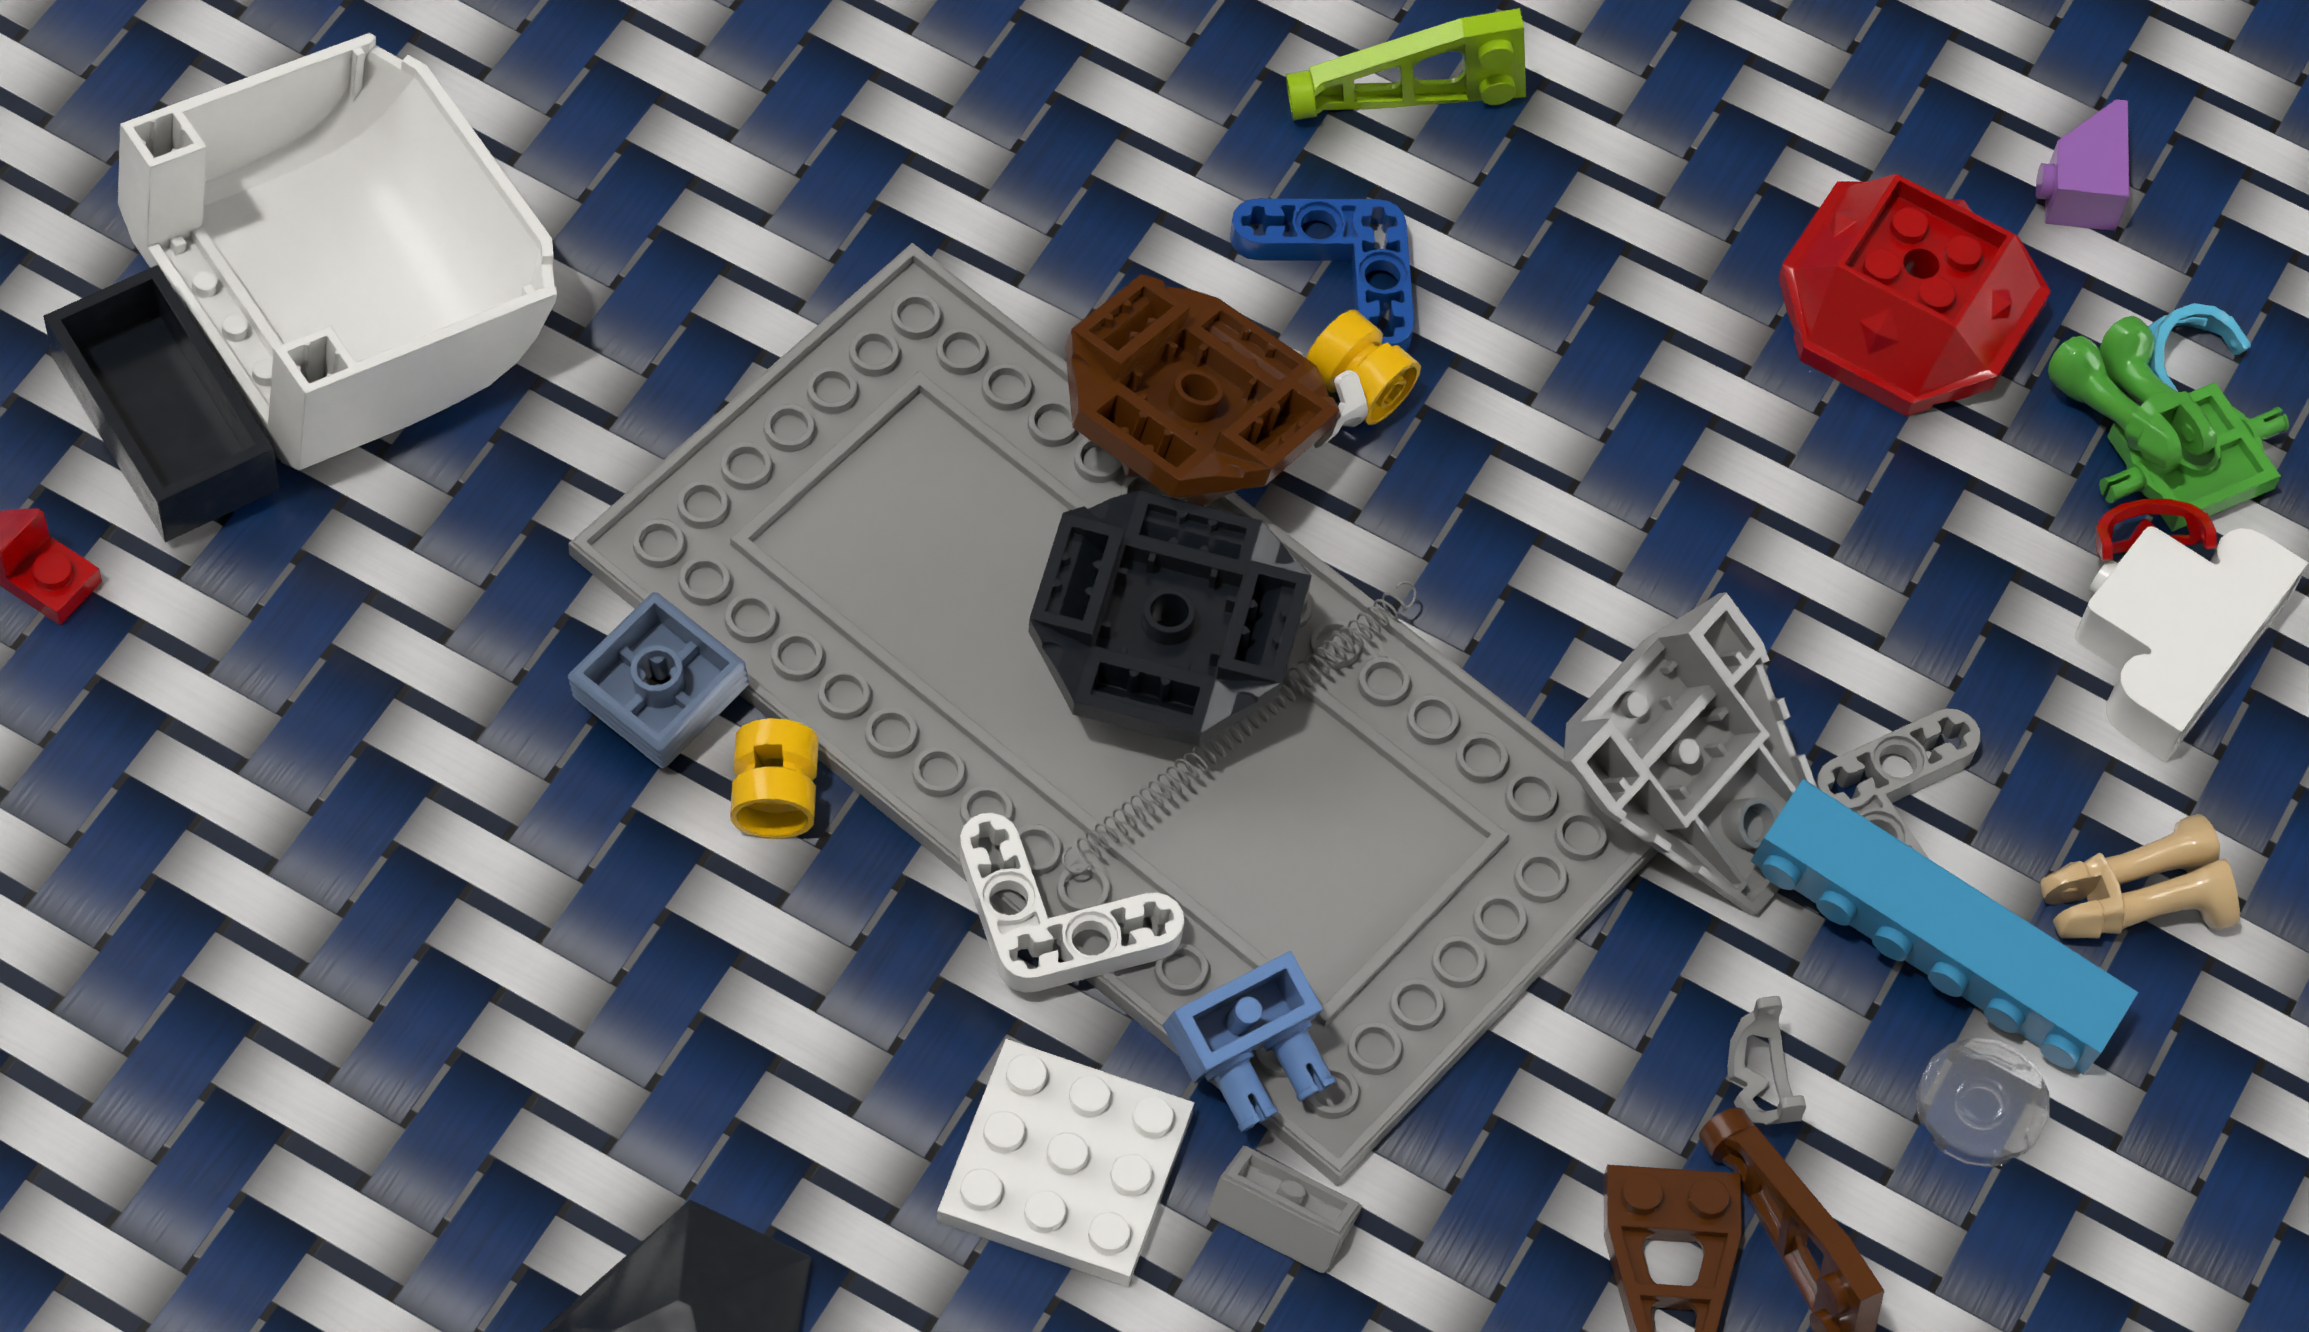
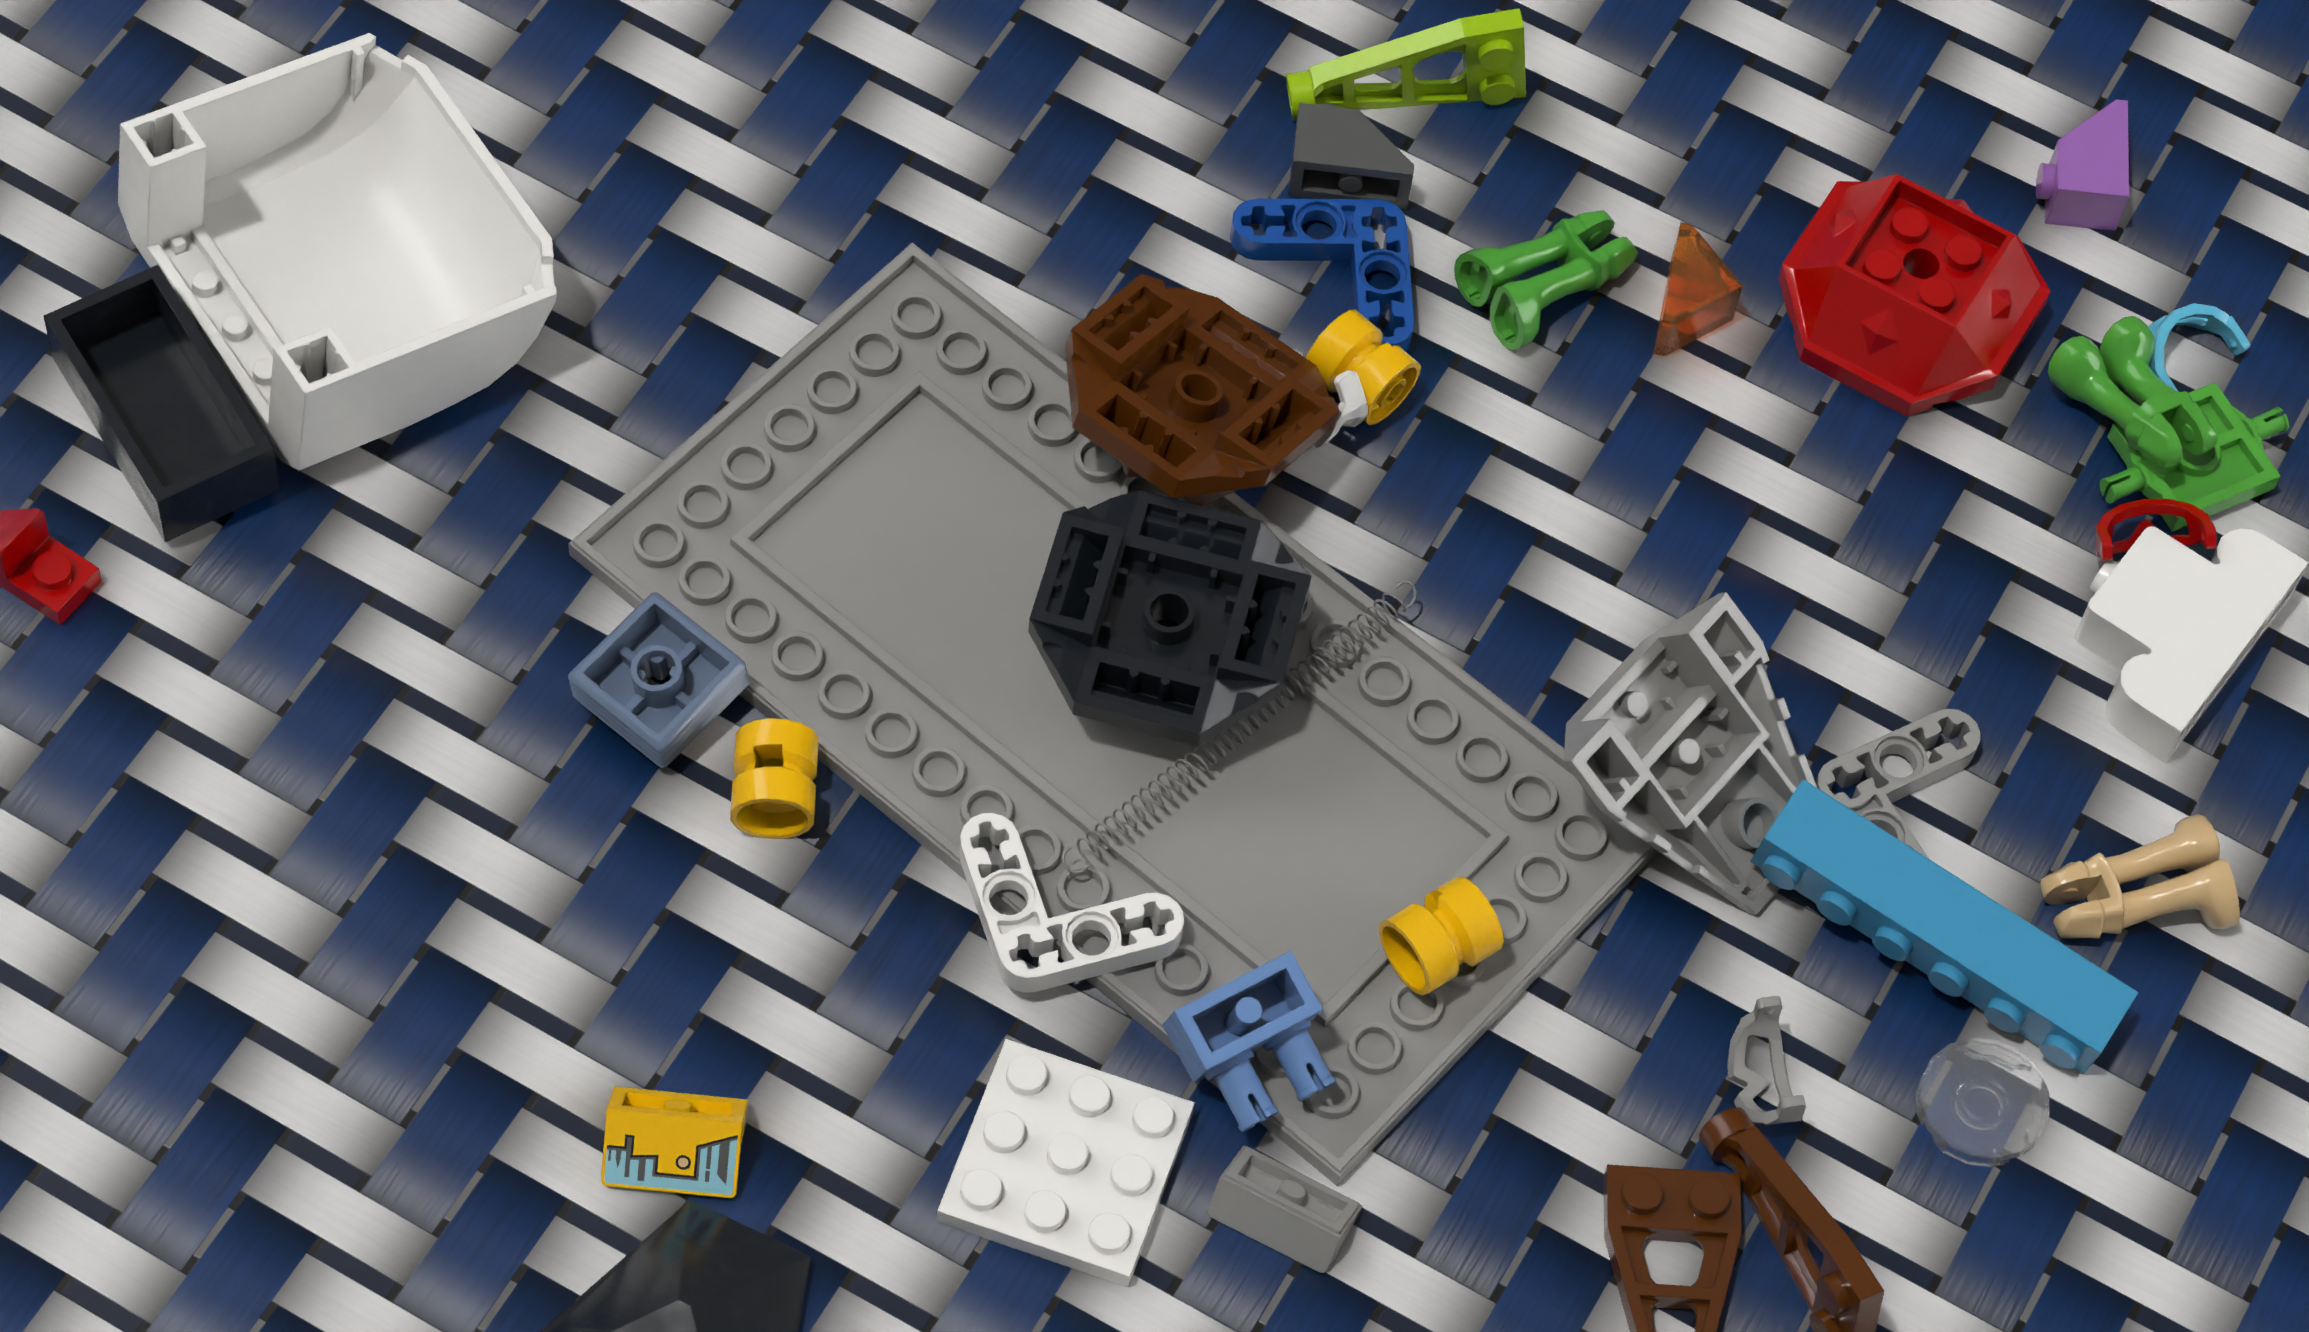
none -> yellow panel [601,1086,748,1198]
none -> dark grey slope [1288,103,1414,210]
none -> yellow wheel [1378,876,1504,996]
none -> bright green piece [1454,210,1638,350]
none -> clear orange slope [1653,222,1743,356]

